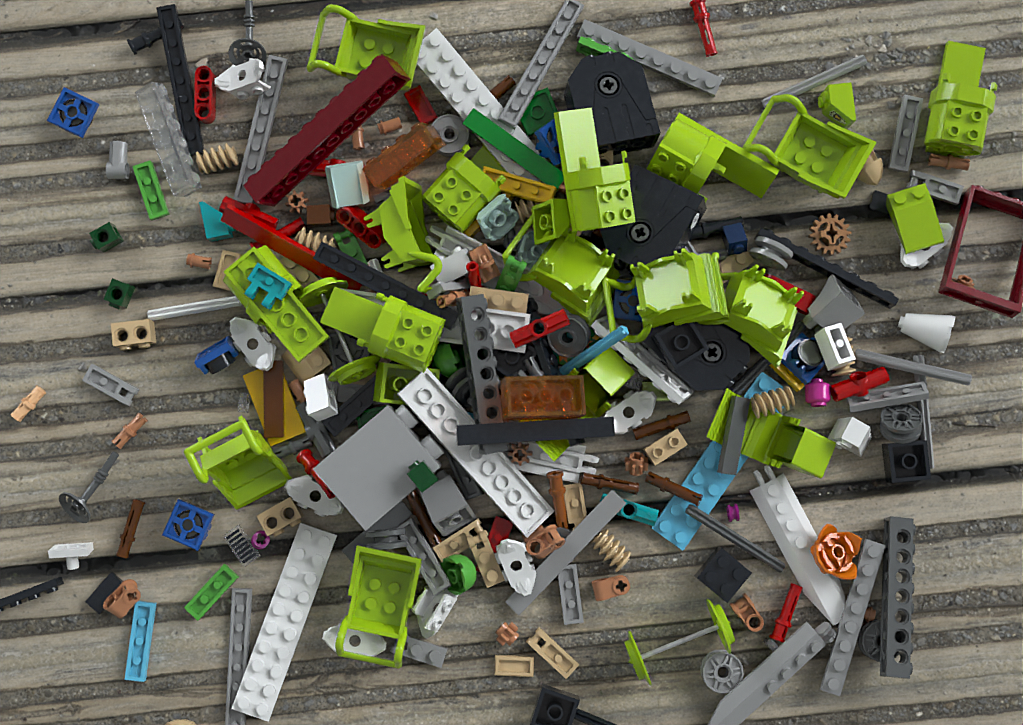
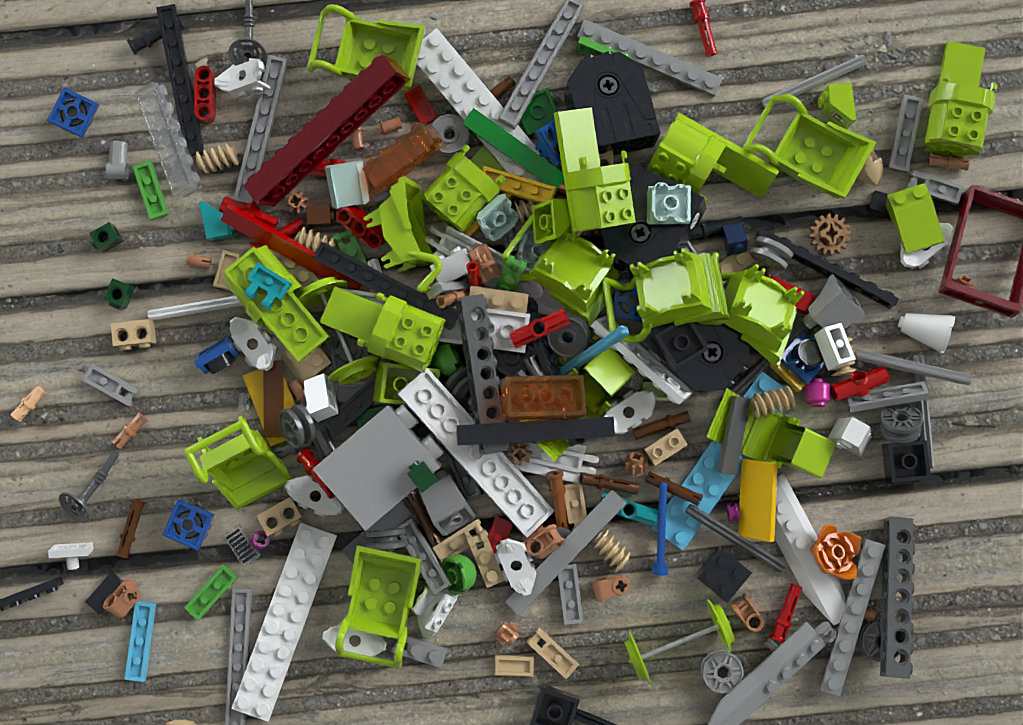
none -> dark grey wheel [279,404,316,448]
none -> light aqua slope [646,182,691,224]
none -> blue piece [652,482,668,576]
none -> yellow tile [738,459,778,542]

